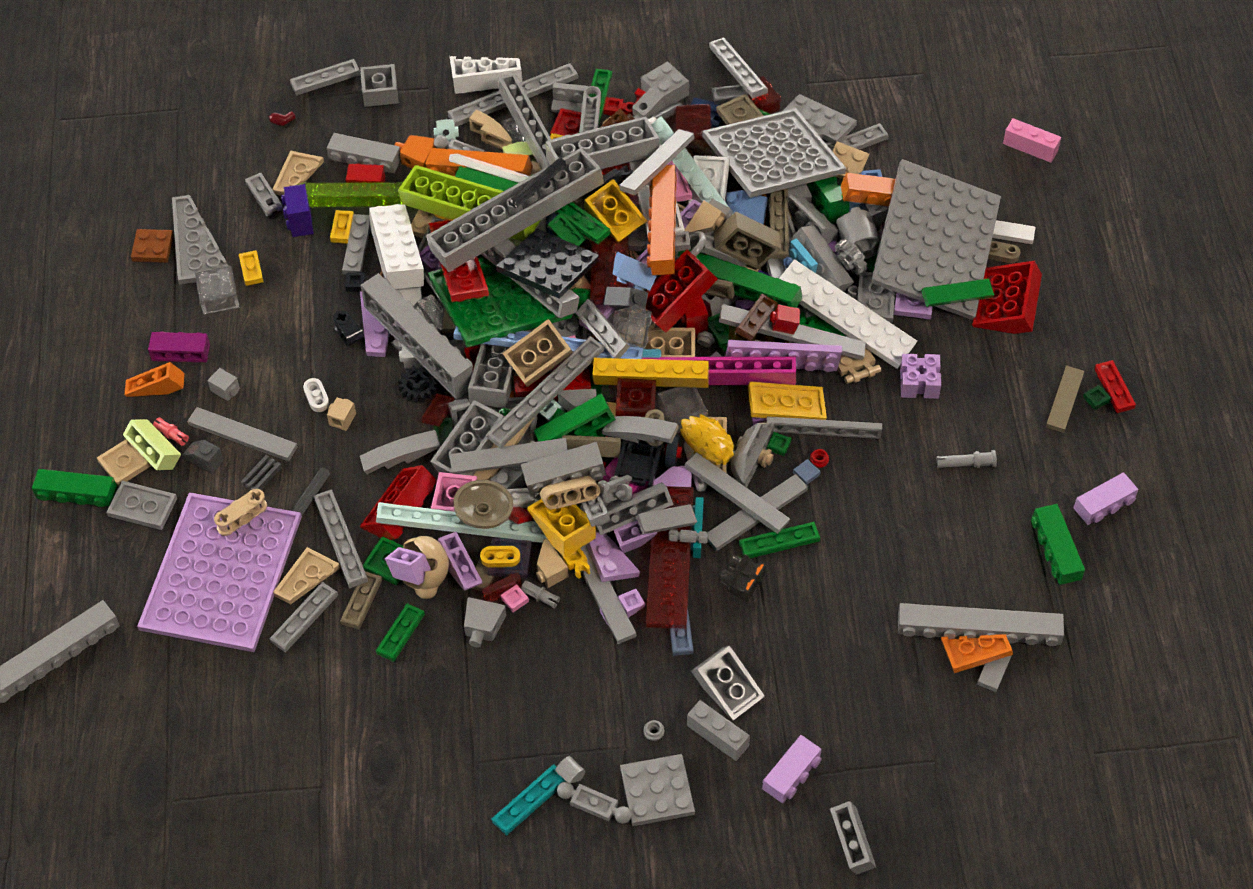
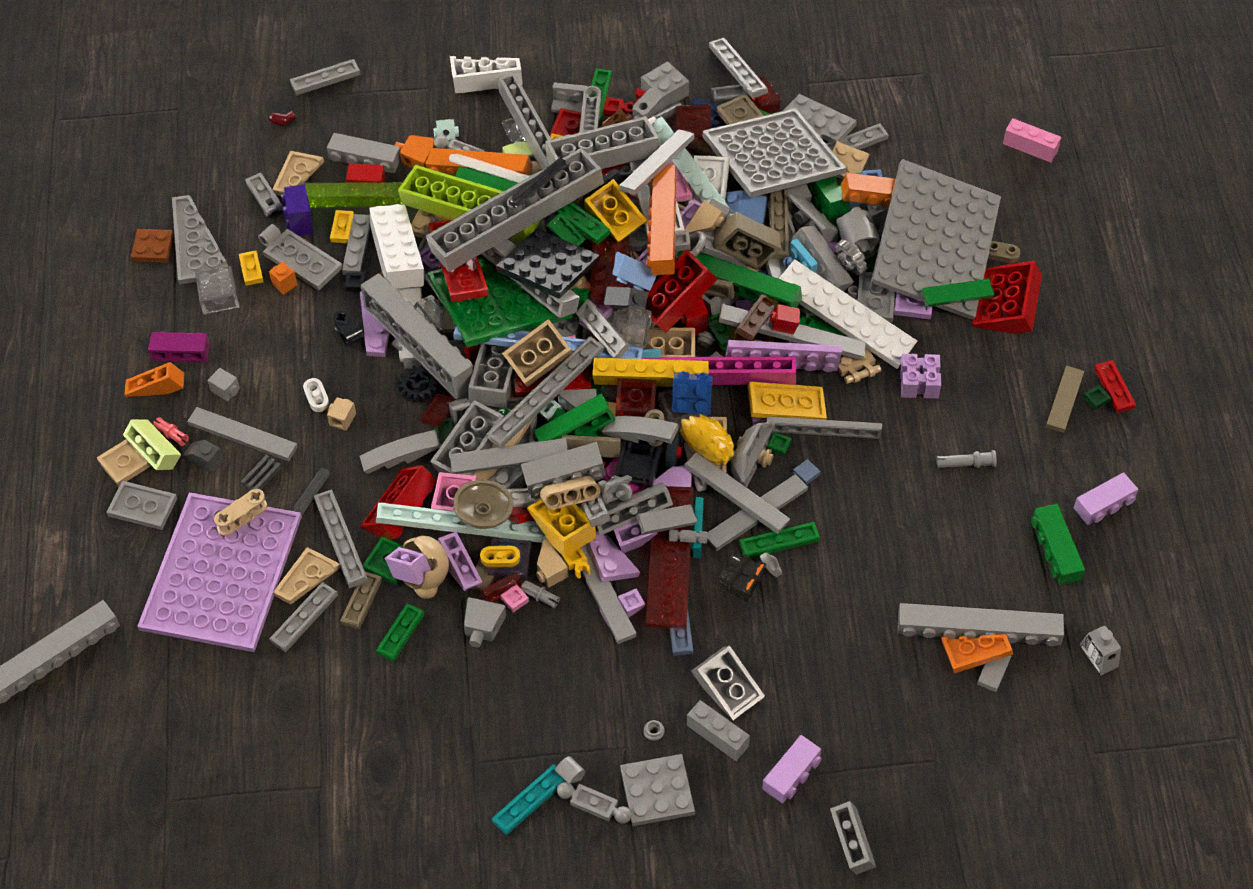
green brick [32,469,117,507] -> none
light grey brick [360,64,399,107] -> none
light grey plate [448,63,578,126] -> none
tan slope [469,110,512,150] -> none
red plate [810,449,829,468] -> none
white tile [992,220,1035,244] -> none
none -> light grey hinge [258,224,343,291]
none -> orange brick [269,262,297,295]
none -> blue plate [672,371,713,415]
none -> light grey tile [760,553,782,577]
none -> light grey torso [1080,626,1121,675]

